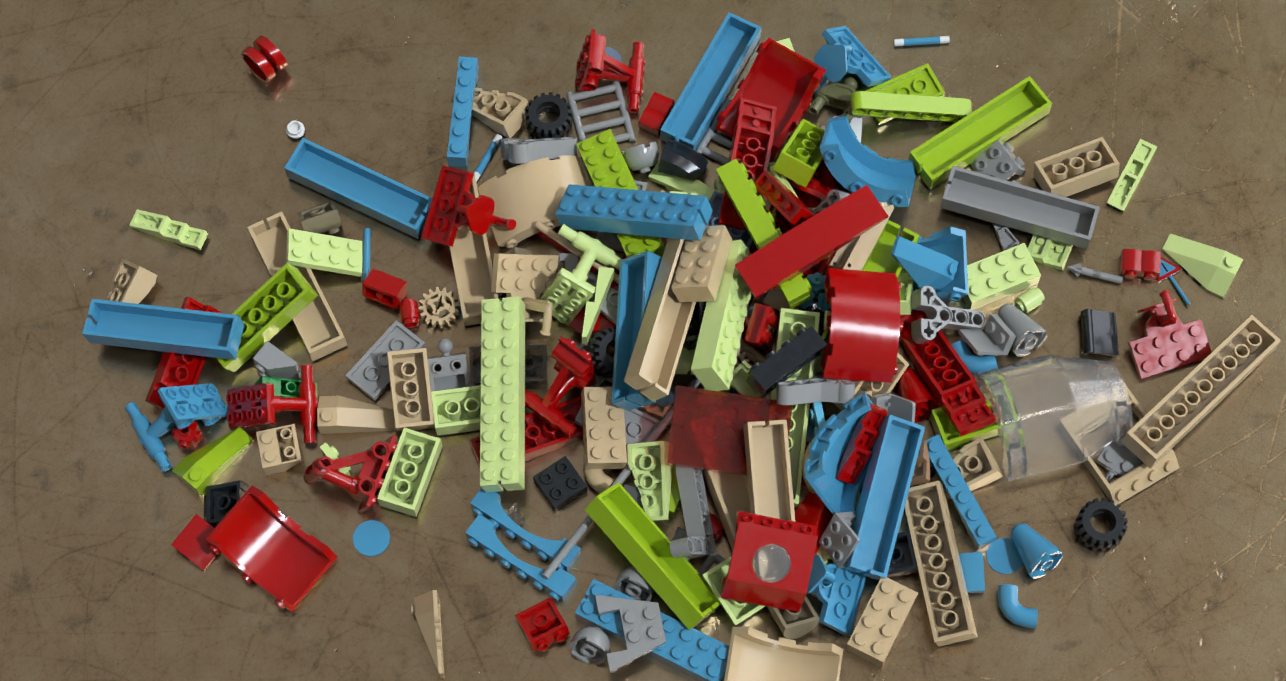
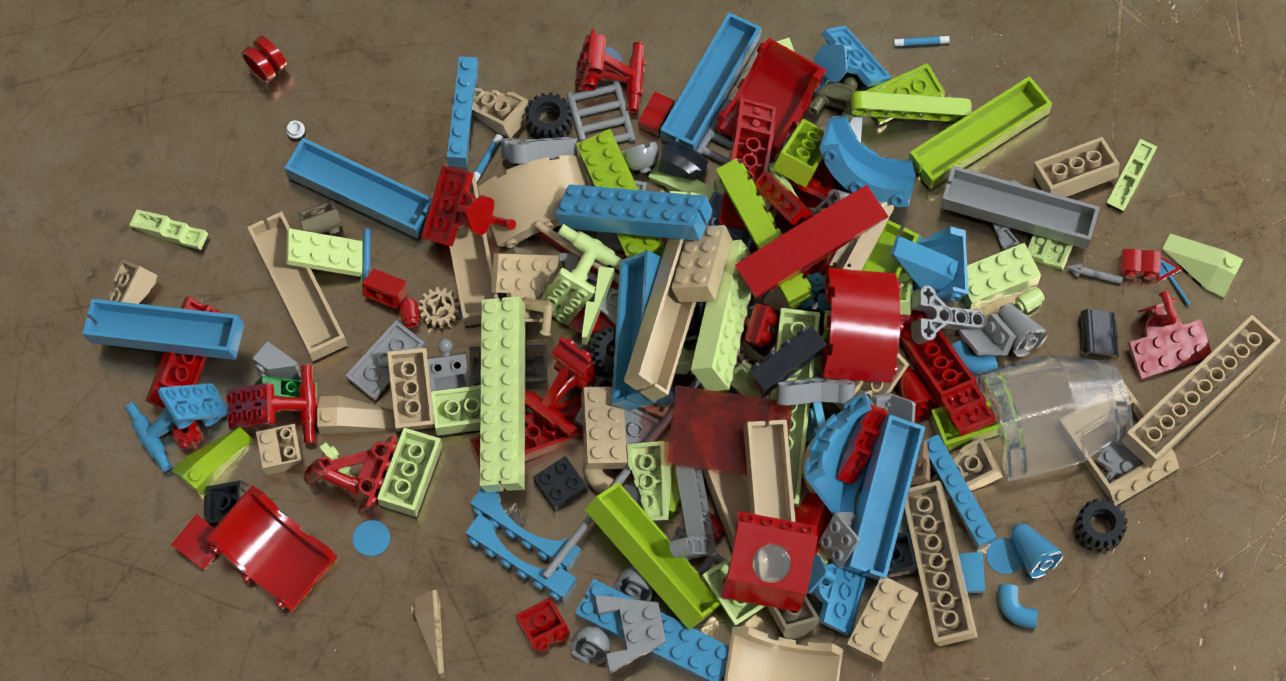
lime brick [217,263,318,372] -> none
light grey bracket [971,140,1026,181] -> none

